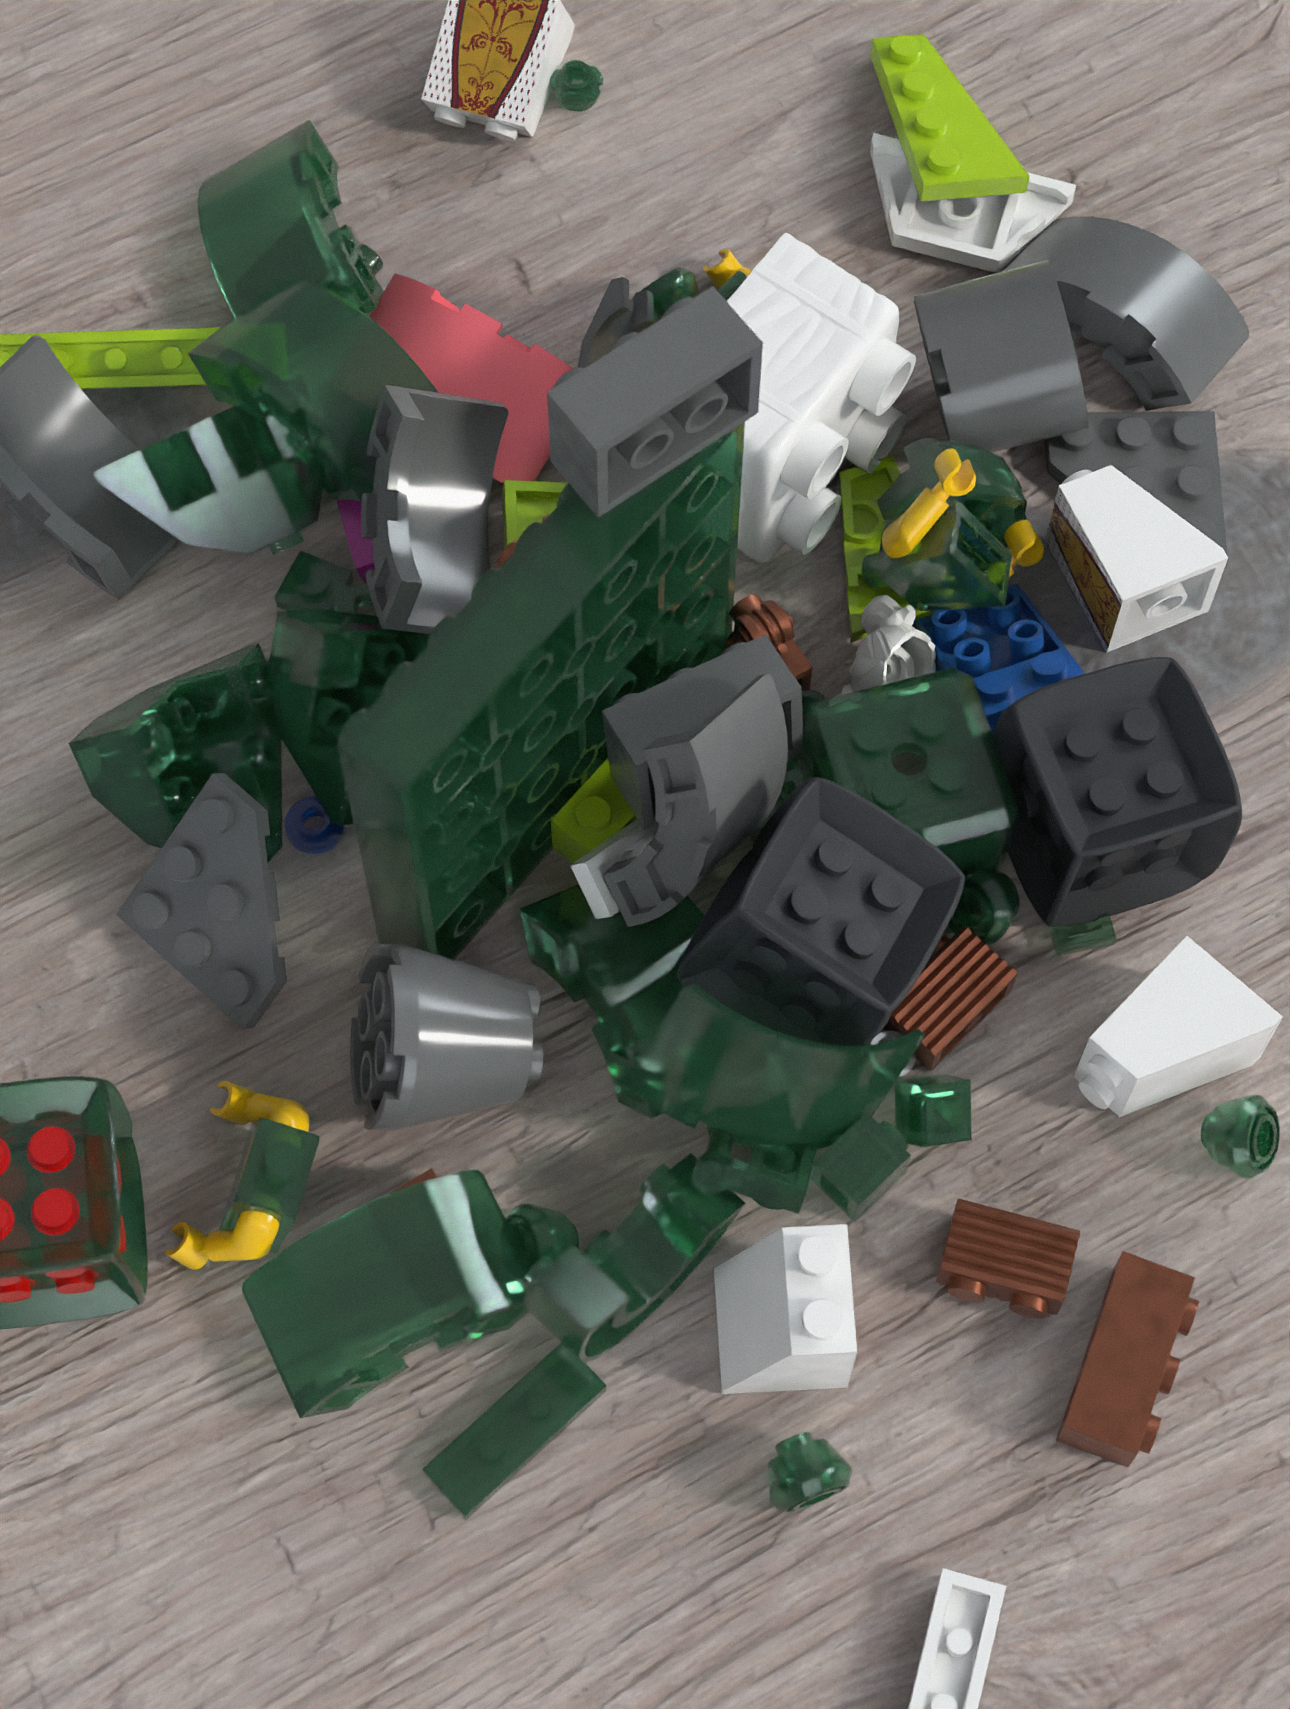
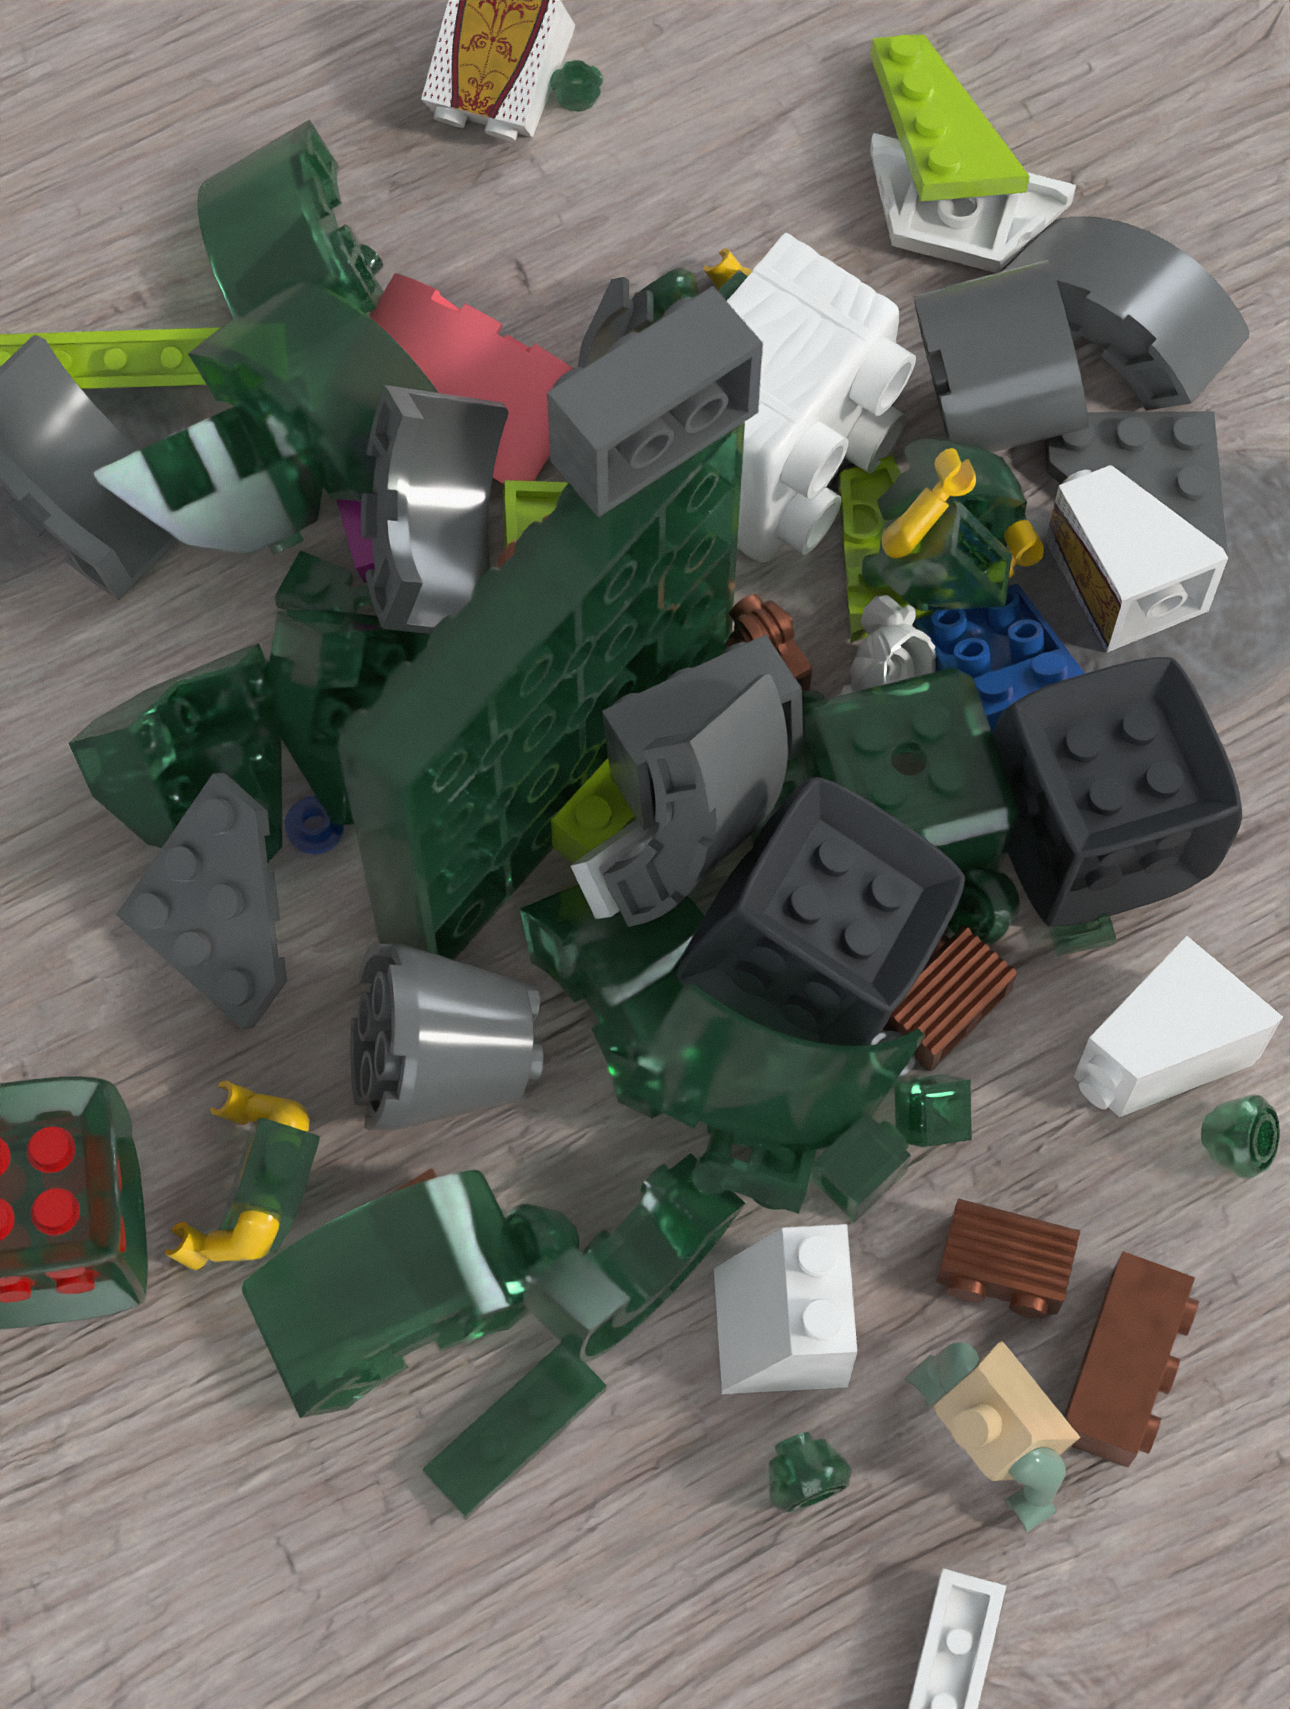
none -> tan torso [905,1341,1081,1532]

